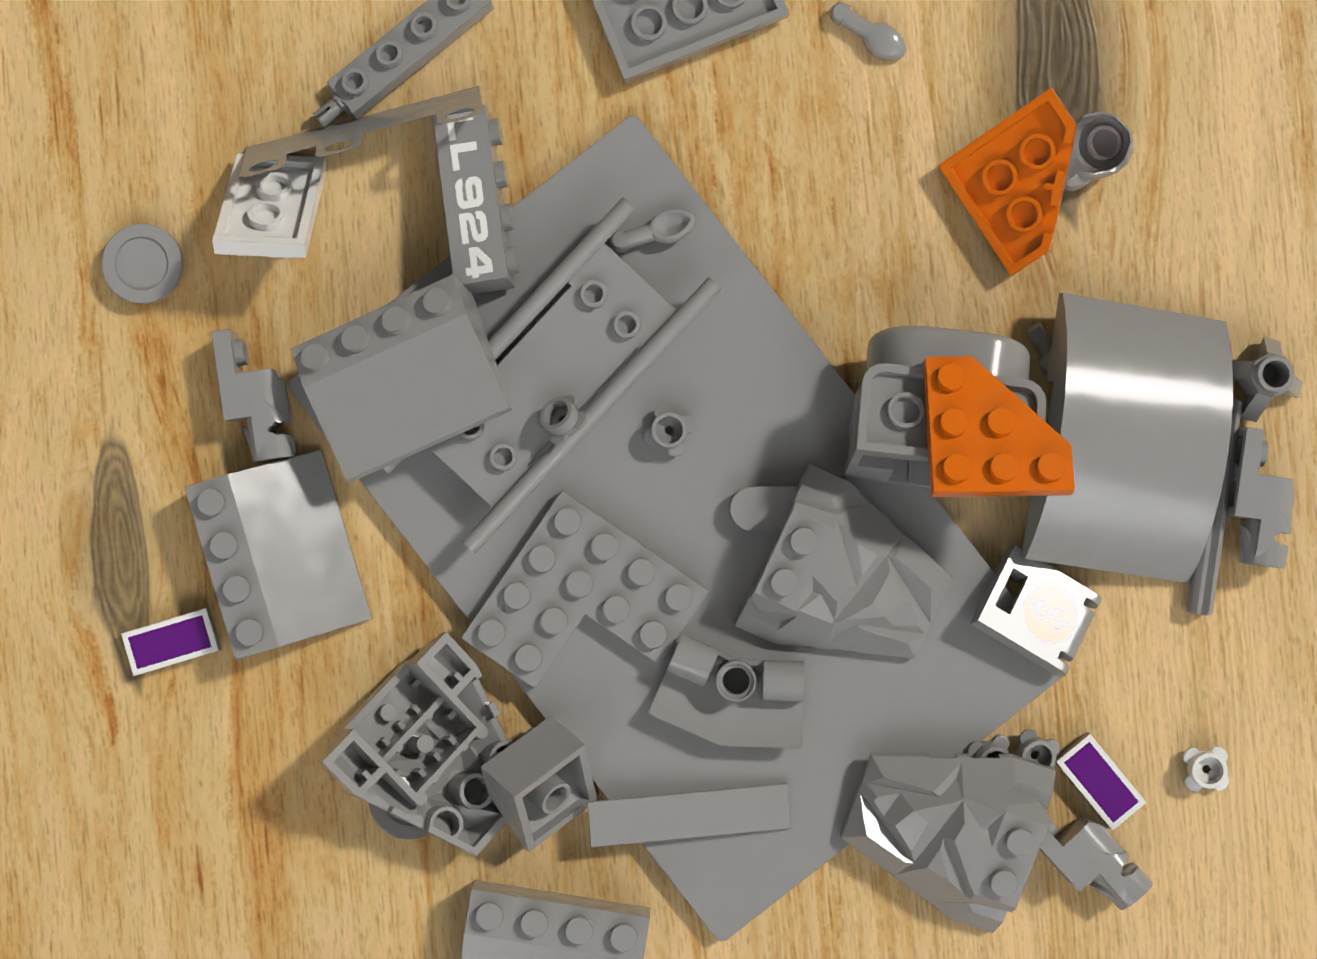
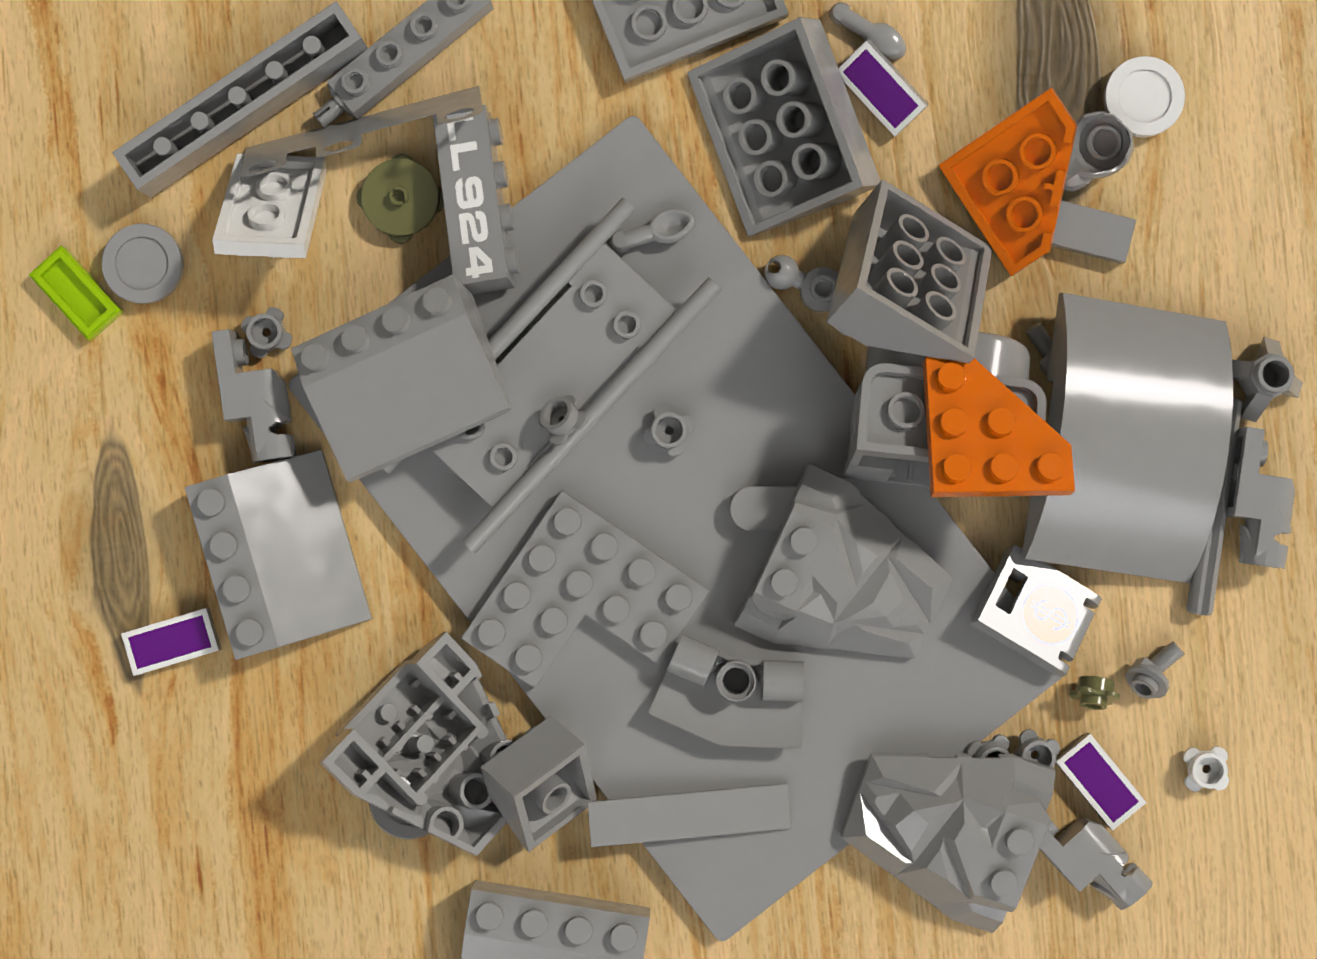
none -> lime tile [29,245,124,341]
none -> light grey brick [112,1,368,198]
none -> light grey plate [241,307,292,358]
none -> olive piece [356,154,444,244]
none -> light grey slope [687,17,880,237]
none -> light grey piece [764,255,839,313]
none -> light grey slope [827,179,992,364]
none -> dark purple tile [839,40,929,137]
none -> light grey tile [1052,201,1136,264]
none -> olive plate [1069,676,1120,710]
none -> white piece [1103,56,1185,138]
none -> light grey plate [1125,641,1185,699]

